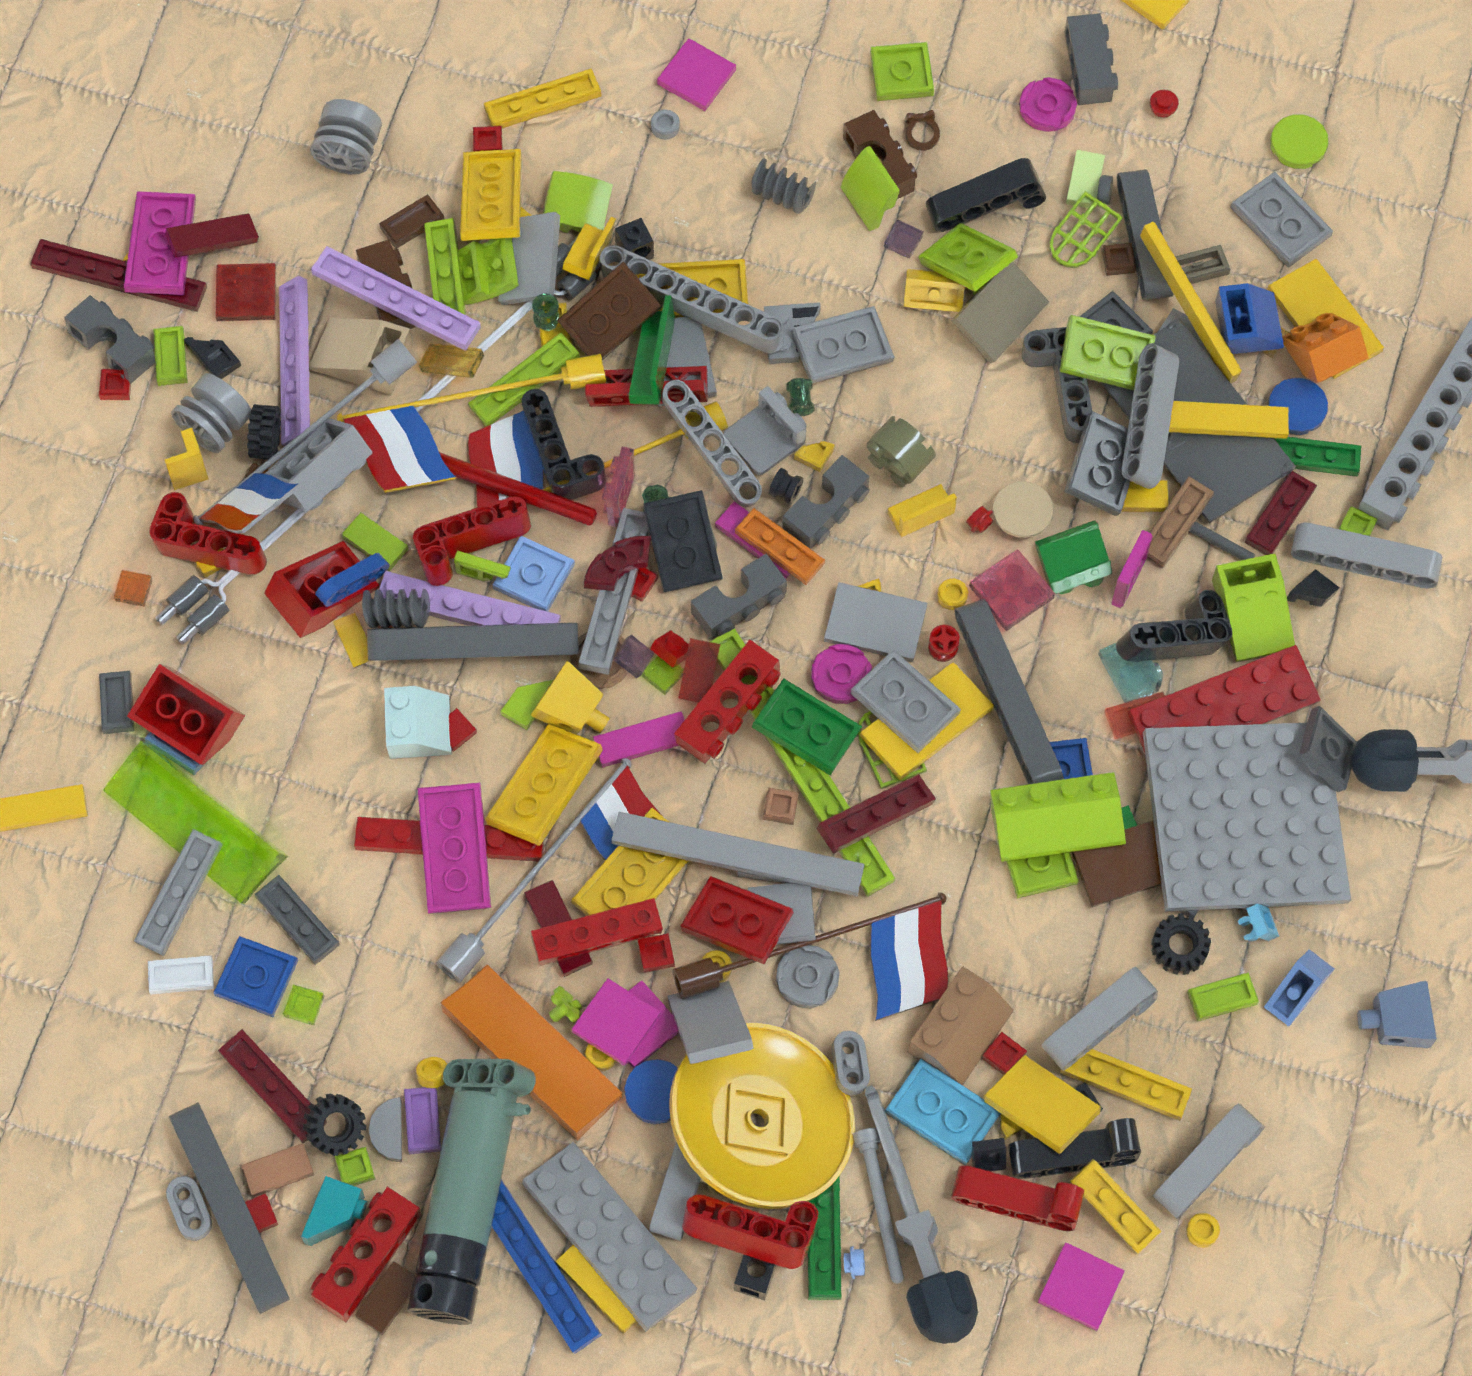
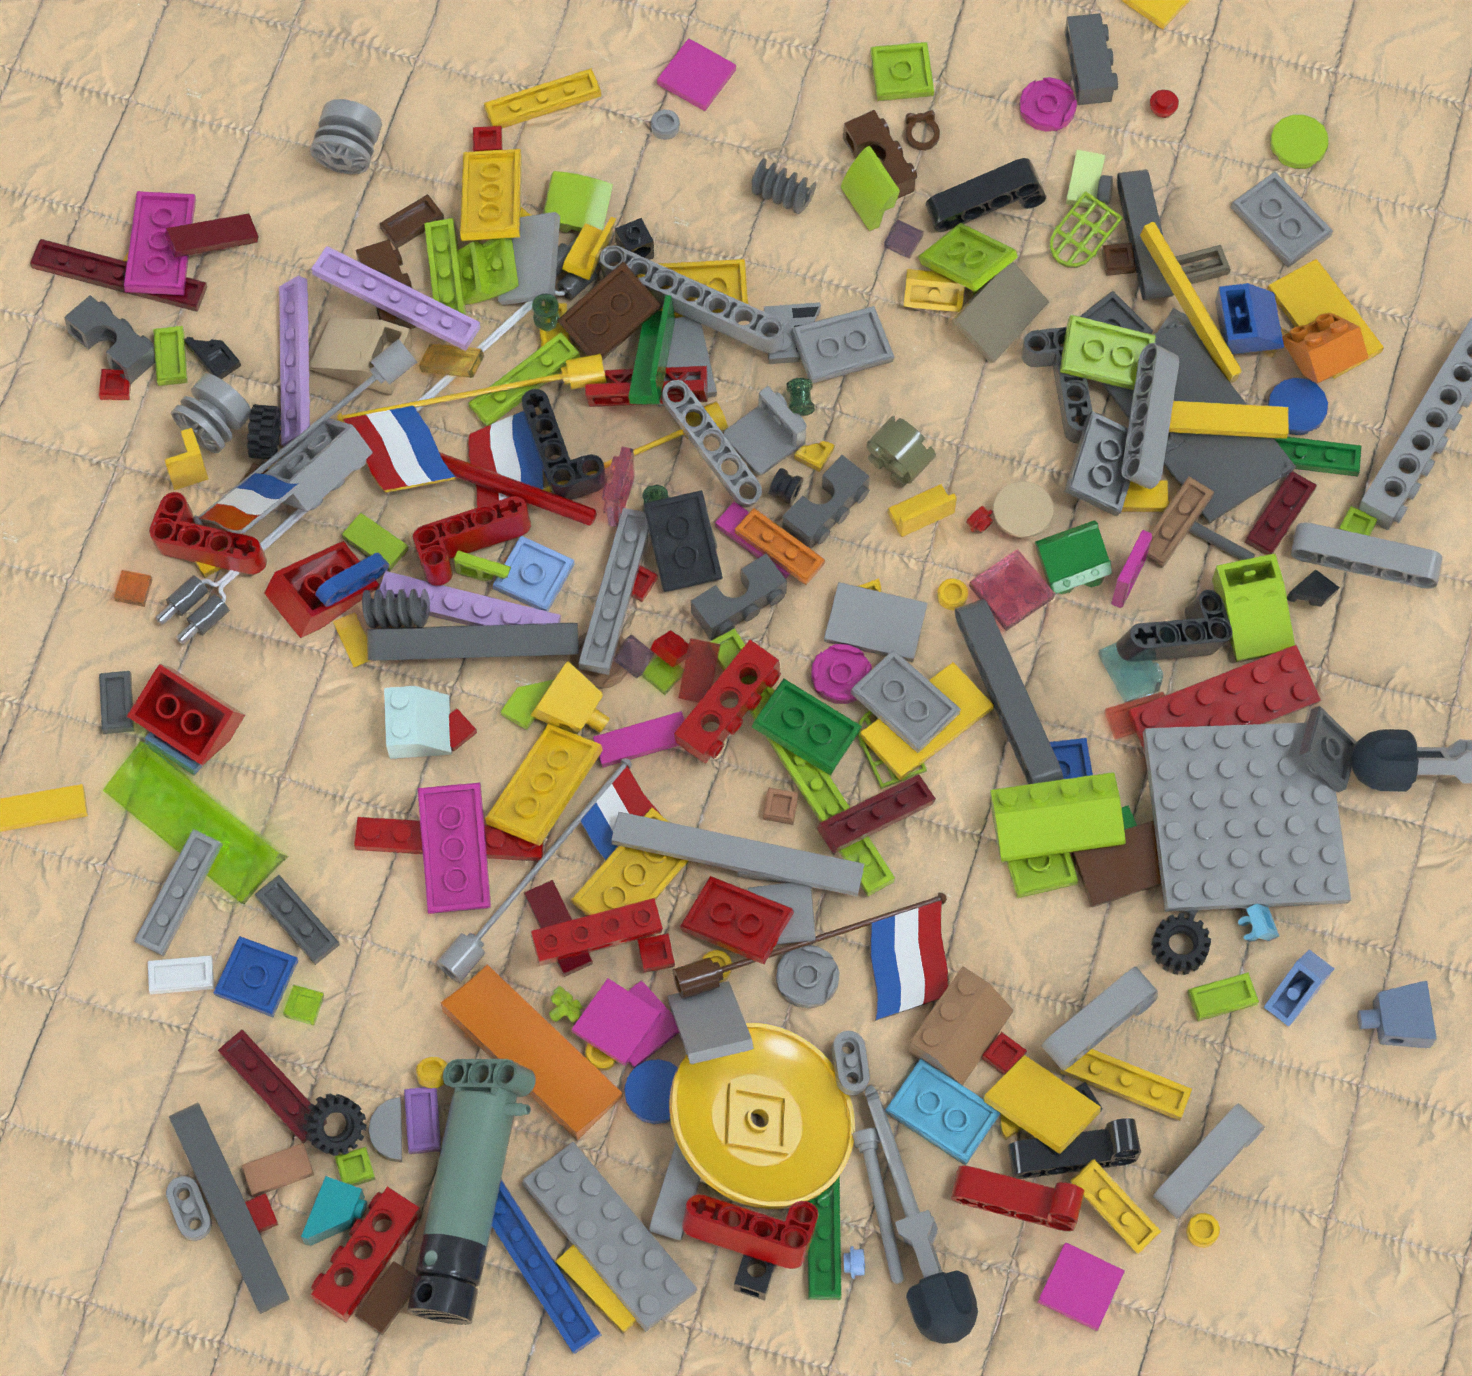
clear red tile [216,263,276,321] -> none
dark red tile [584,536,651,591] -> none
red wheel [928,624,960,662] -> none
black tile [972,1138,1006,1172] -> none

